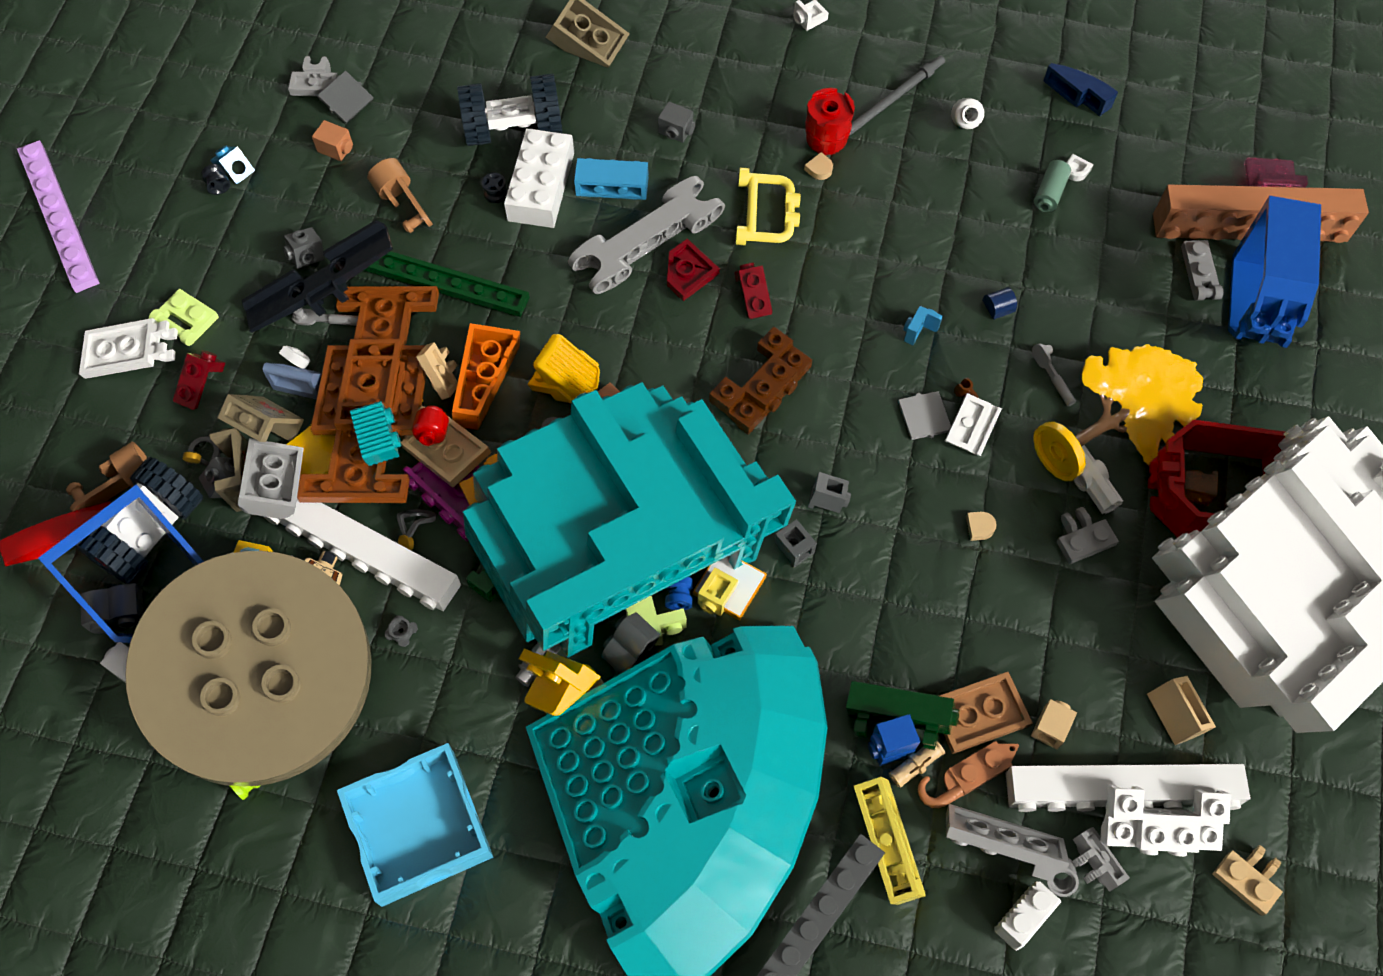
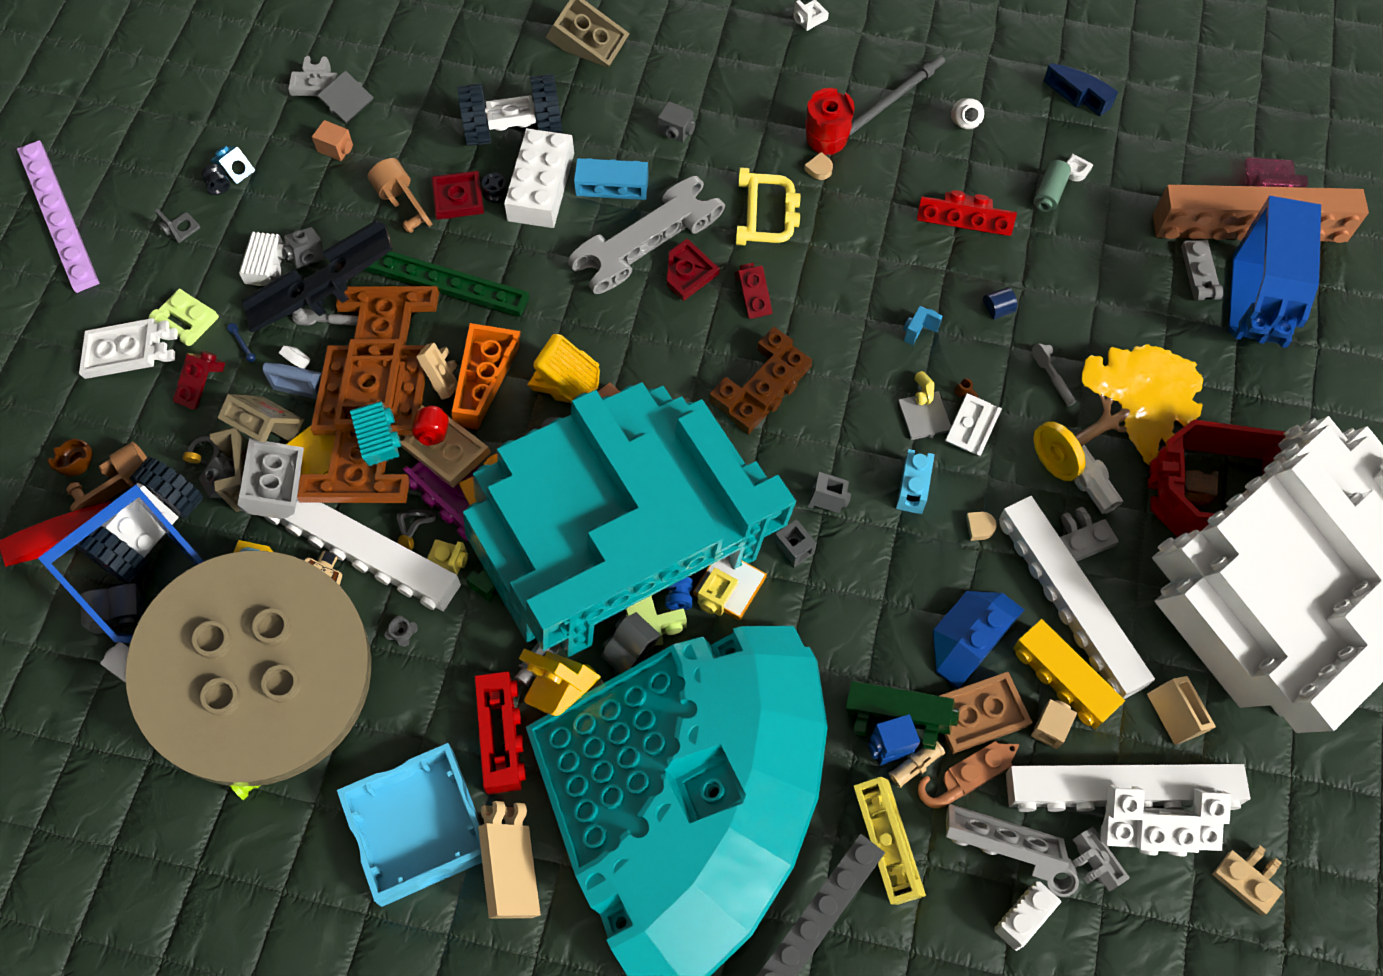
none -> reddish brown hair [47,438,93,477]
none -> dark grey bracket [154,208,201,243]
none -> dark blue hinge [227,323,256,362]
none -> white brick [239,232,286,286]
none -> light yellow bracket [427,539,468,575]
none -> dark red plate [432,171,484,220]
none -> red brick [475,672,526,795]
none -> tan tile [478,801,541,918]
none -> medium azure brick [896,449,935,514]
none -> light yellow arm [915,371,934,406]
none -> red bracket [917,190,1017,236]
none -> blue wedge [933,591,1024,689]
none -> white brick [999,496,1155,699]
none -> yellow brick [1013,619,1125,730]

